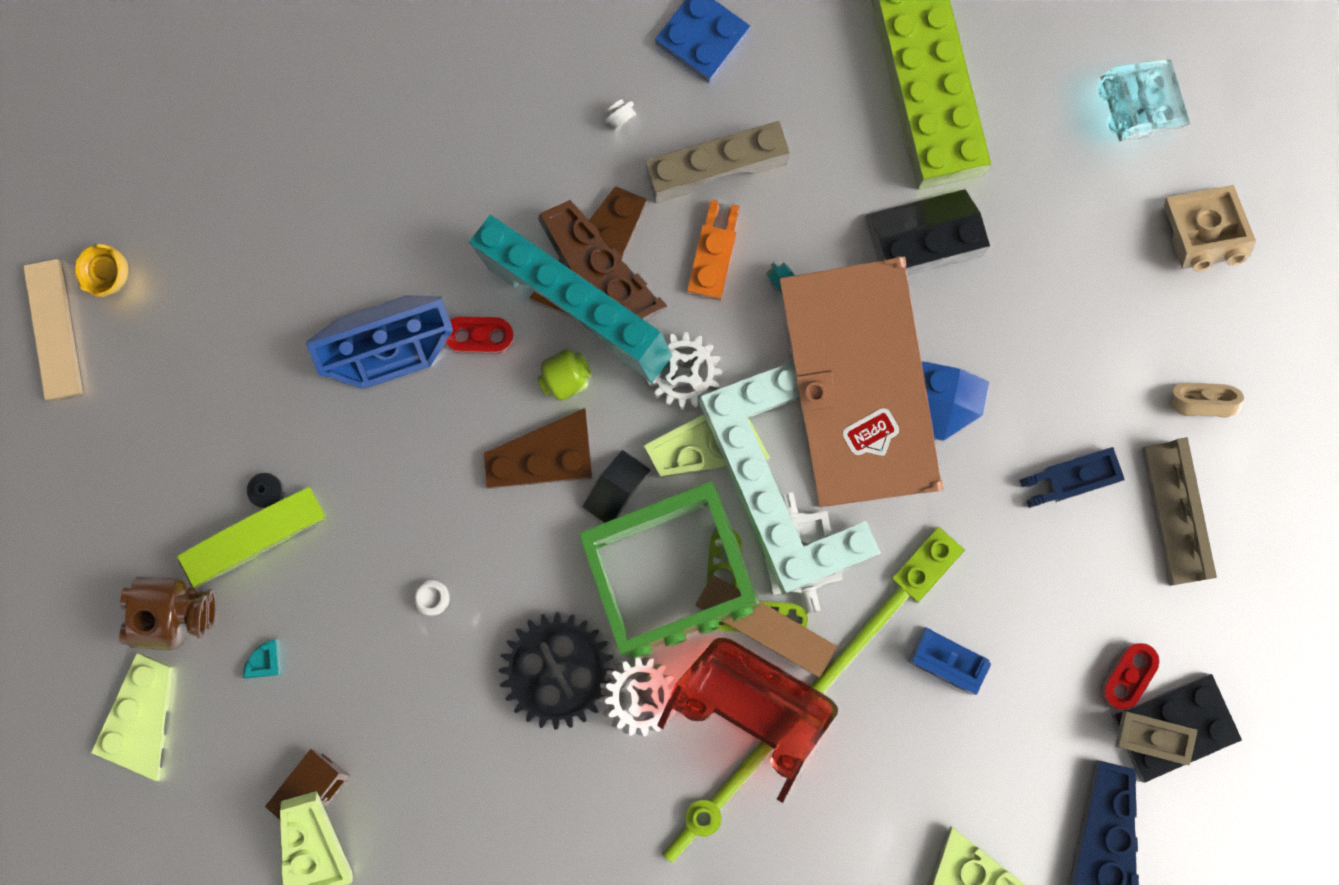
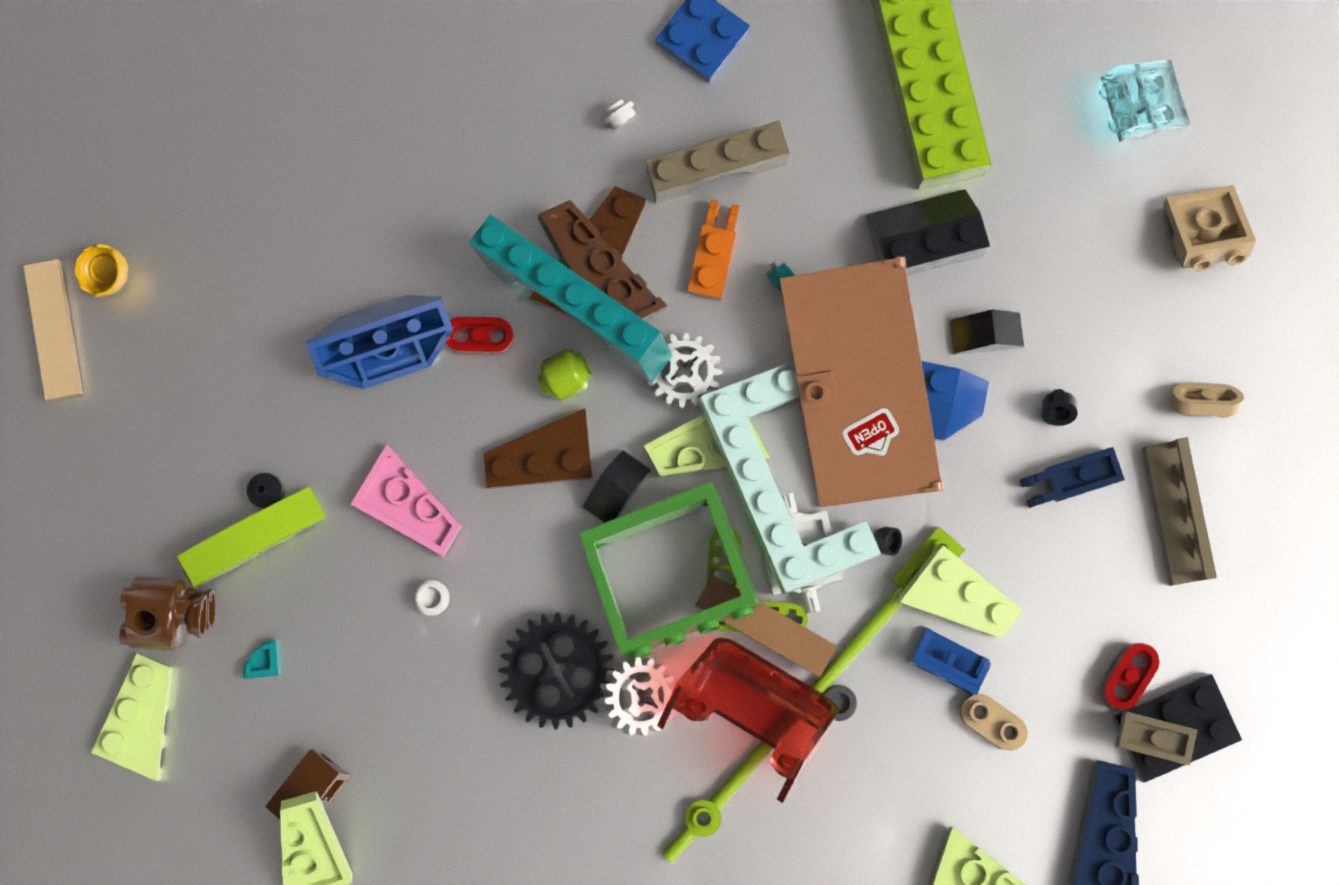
none -> bright pink wing [351,444,461,558]
none -> dark grey tile [820,685,857,721]
none -> black hinge [873,527,902,556]
none -> yellowish green wing [896,544,1023,638]
none -> black slope [950,309,1024,355]
none -> tan plate [960,694,1028,751]
none -> black tile [1041,389,1078,426]

